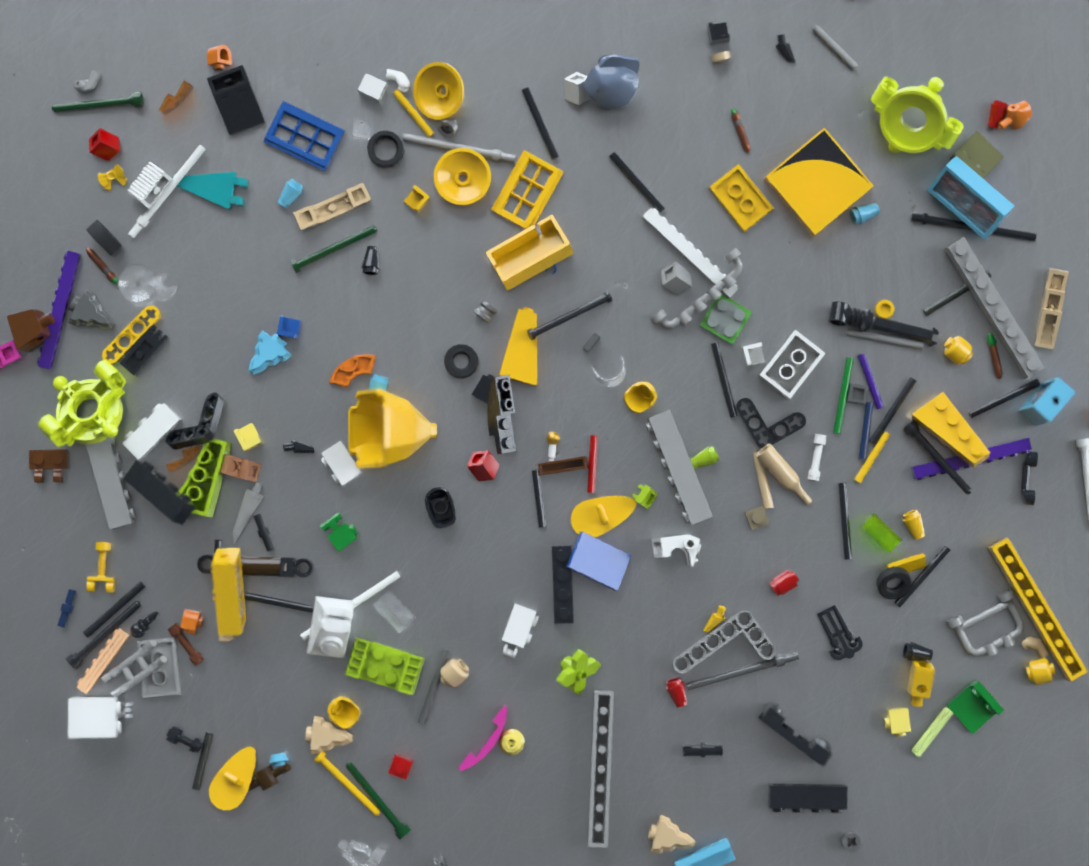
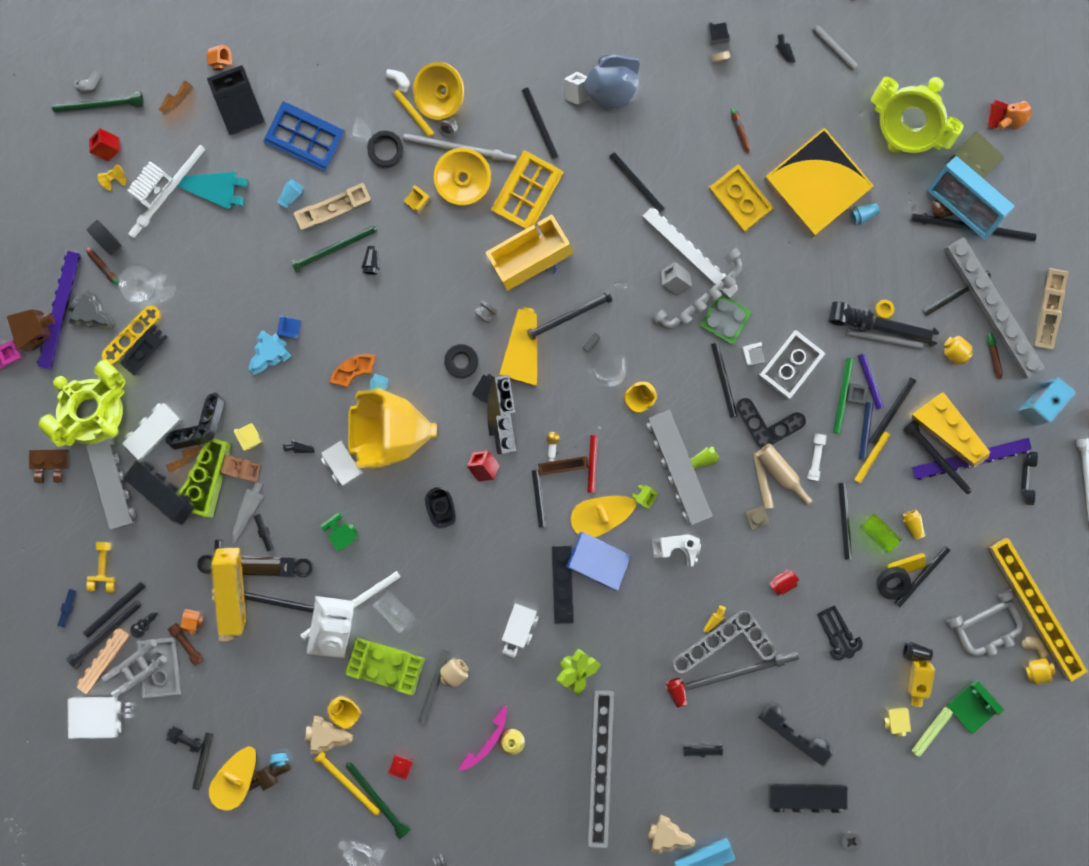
white panel [358,74,387,103] -> none
black bar [968,379,1041,418] -> none
none -> reddish brown piece [931,199,953,218]

